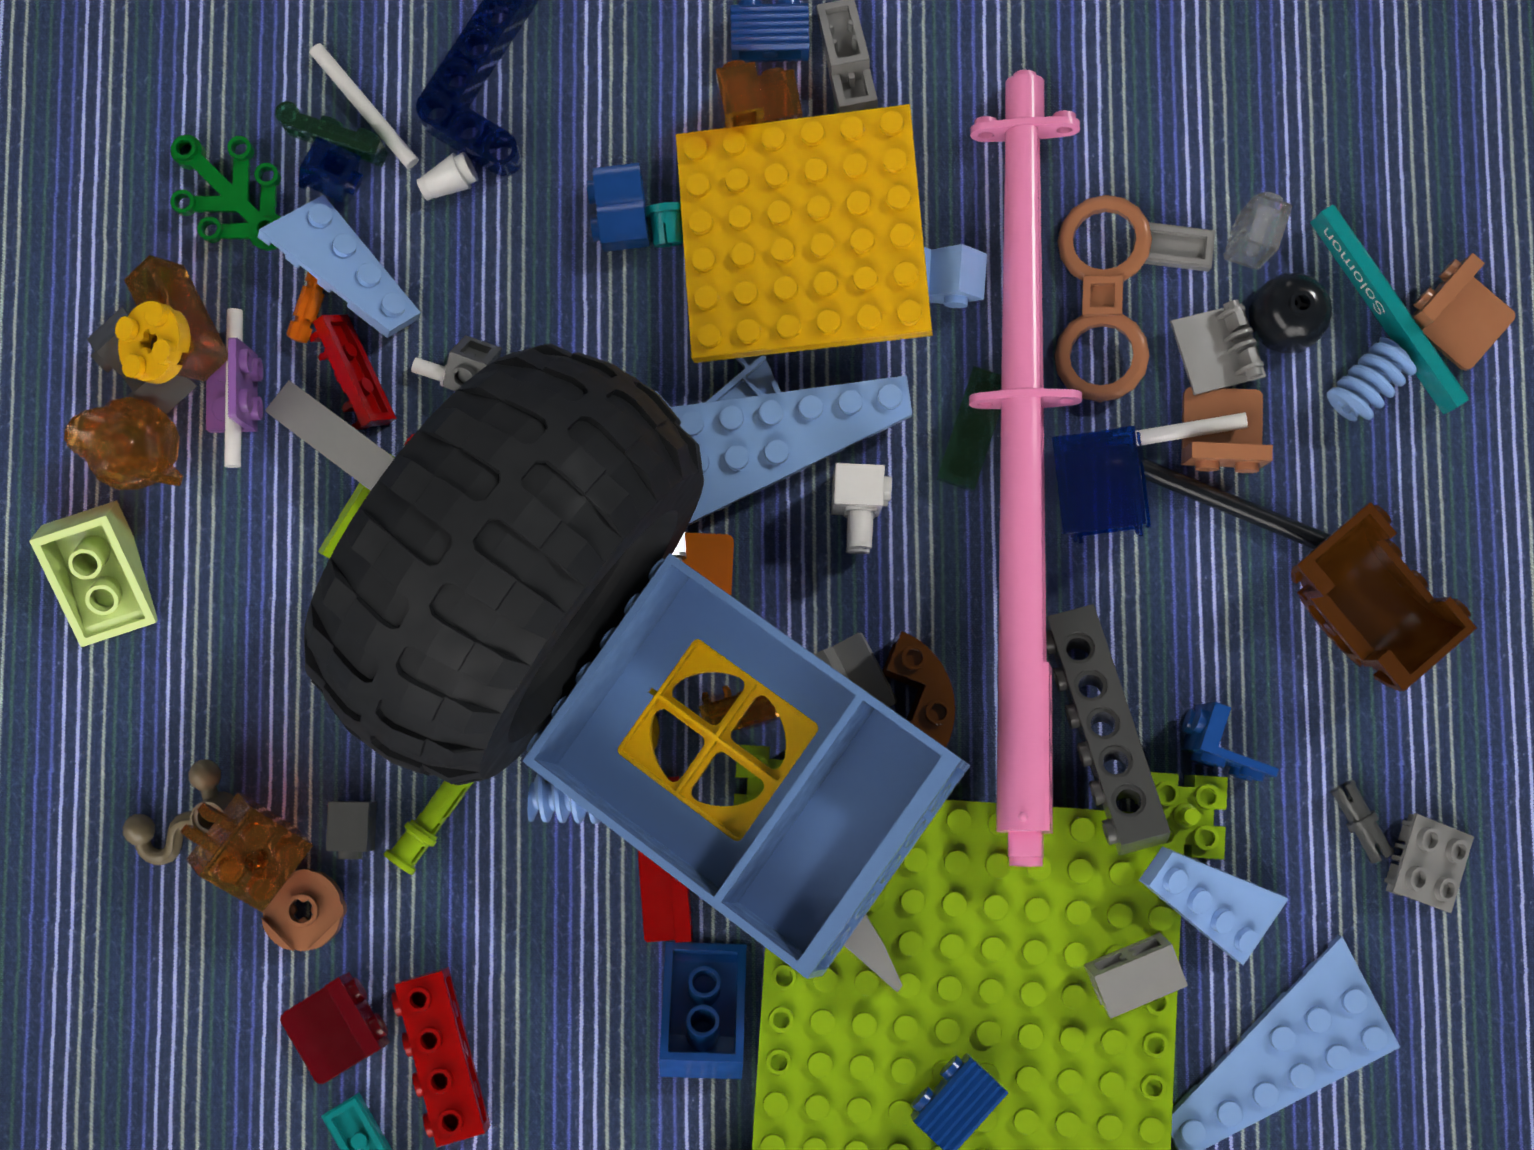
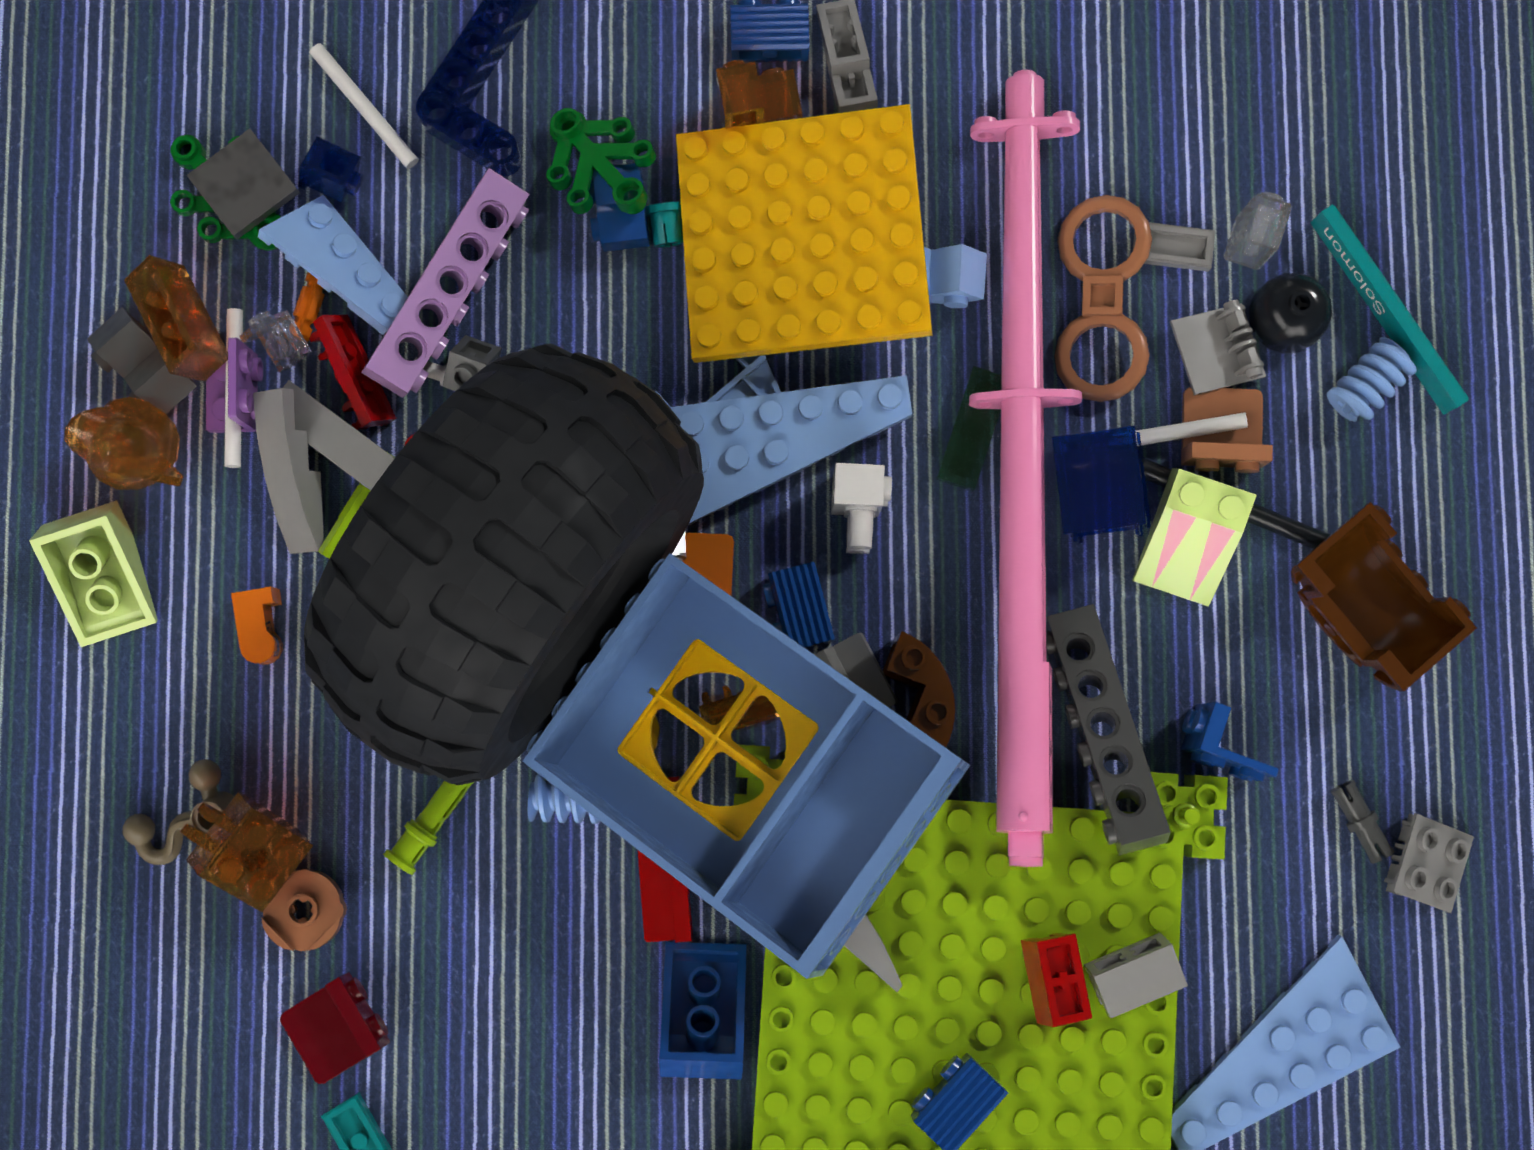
yellow plate [115,301,191,384] -> none
clear green plate [275,101,388,167] -> none
dark grey brick [326,801,377,859] -> none
red brick [391,967,491,1148] -> none
white cone [417,152,478,201] -> none
light blue wing [1139,846,1288,965] -> none
nougat bracket [1412,253,1515,371] -> none
none -> flat silver tile [186,128,300,240]
none -> orange leg [231,586,283,665]
none -> clear bracket [239,310,312,372]
none -> light grey slope [253,388,324,554]
none -> lavender brick [361,168,530,398]
none -> green plant [546,108,656,214]
none -> blue brick [762,562,835,649]
none -> red hinge [1021,933,1092,1027]
none -> yellowish green slope [1132,468,1257,607]

